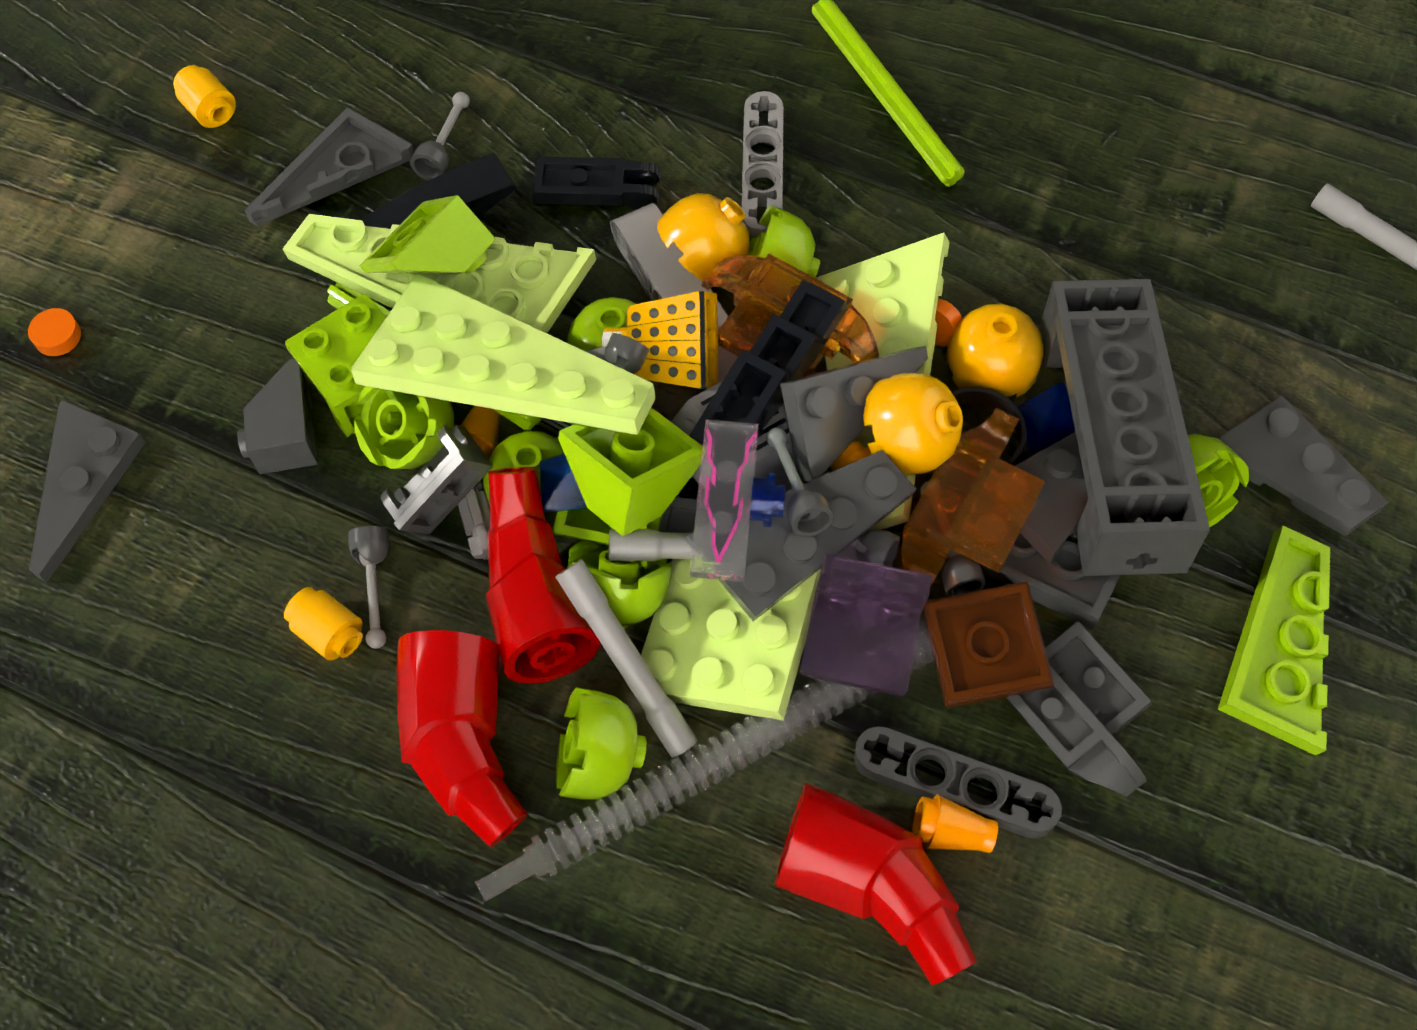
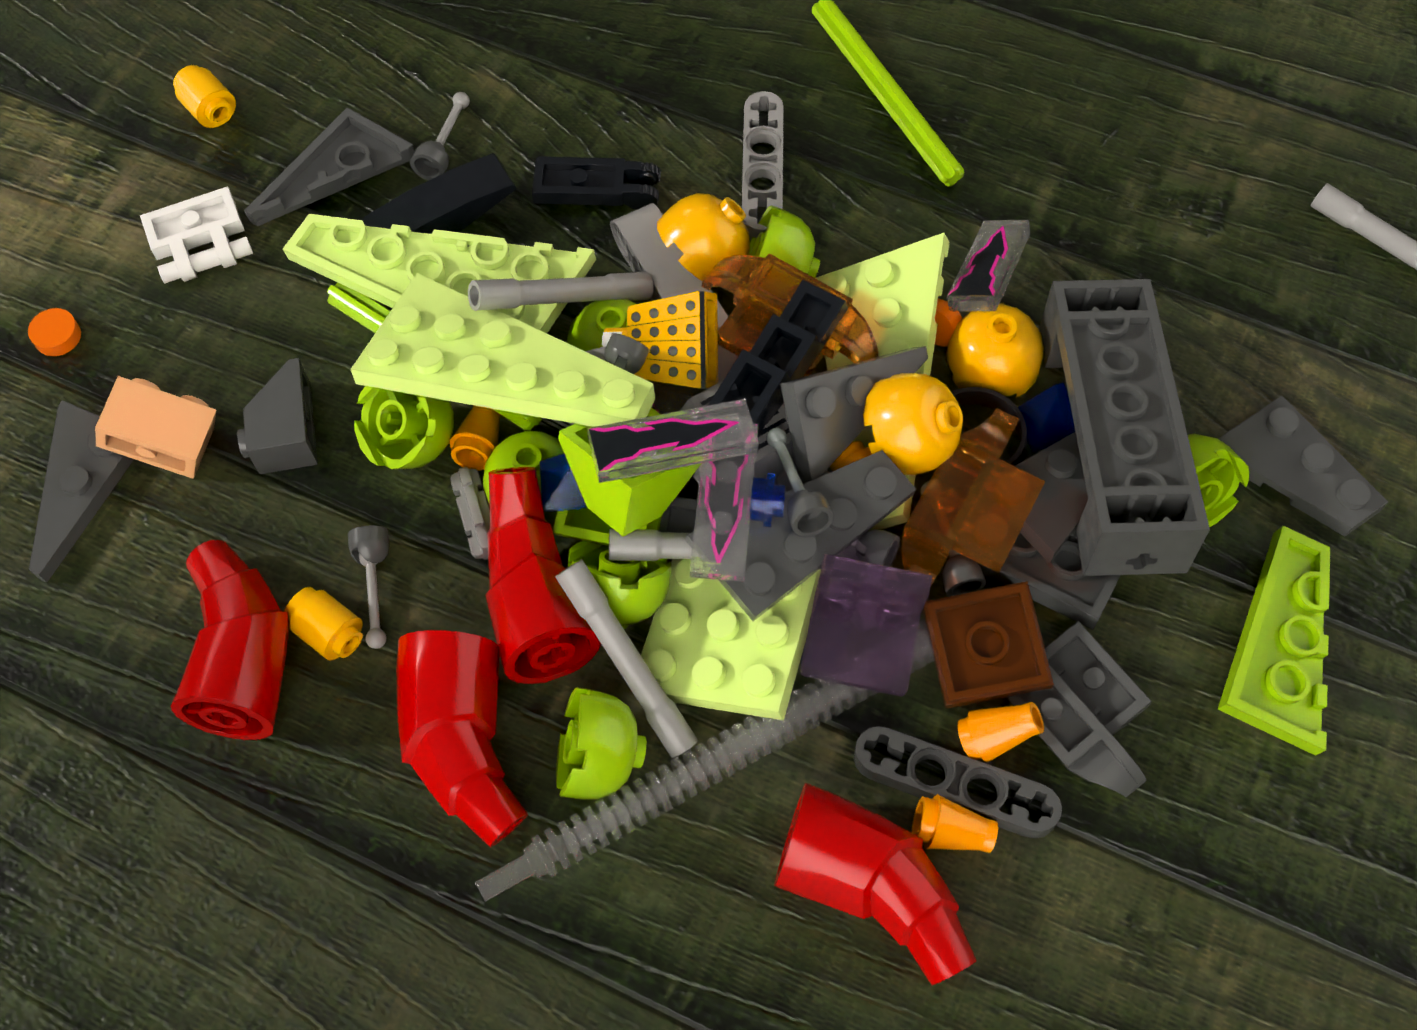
lime bracket [285,294,386,437] -> none
lime slope [359,195,496,274] -> none
dark grey hinge [380,425,493,534] -> none
none -> light nougat brick [95,376,216,479]
none -> white plate [140,186,253,284]
none -> red piece [171,540,289,740]
none -> light grey piece [468,272,653,311]
none -> tile [587,399,759,483]
none -> clear tile [947,220,1031,311]
none -> light orange cone [958,702,1044,762]

